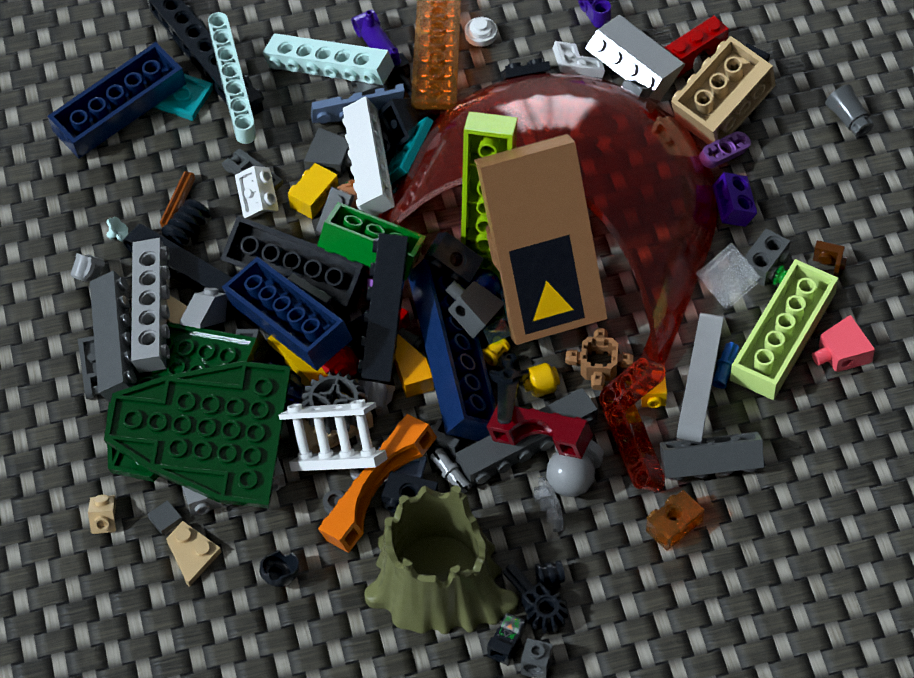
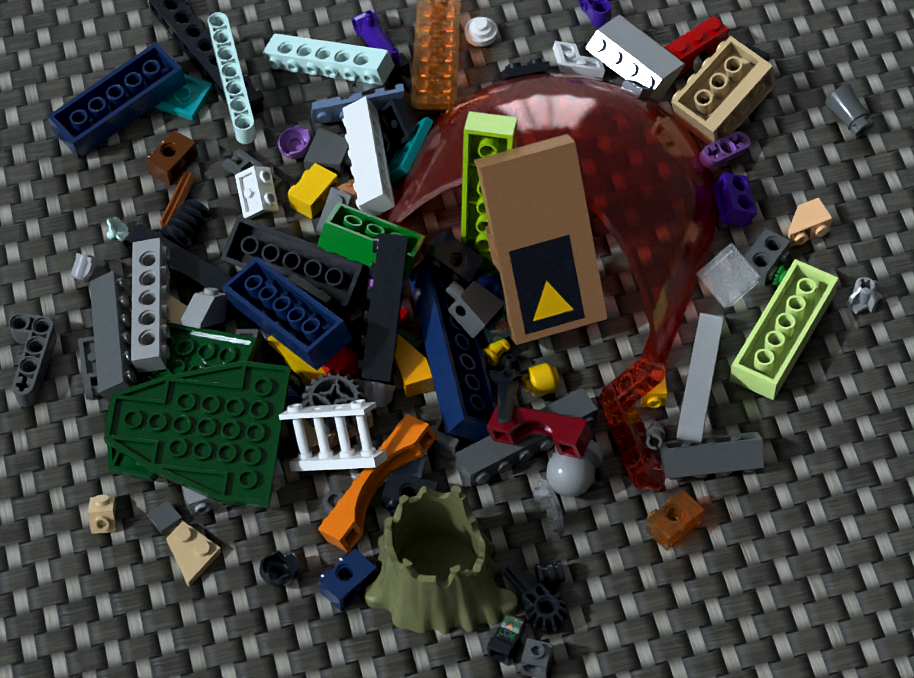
light grey pin [430,448,472,493] -> none
medium nougat piece [565,328,634,390] -> none
blue axle [712,342,739,389] -> none
coral torso [812,315,875,372] -> none
reddish brown bracket [813,240,847,277] -> none
none -> dark grey beam [9,313,57,407]
none -> reddish brown brick [146,130,198,186]
none -> medium lavender hair [278,125,312,159]
none -> dark blue brick [318,549,378,611]
none -> dark grey pin [646,421,665,450]
none -> light nougat slope [787,198,832,247]
none -> light grey piece [846,277,883,315]

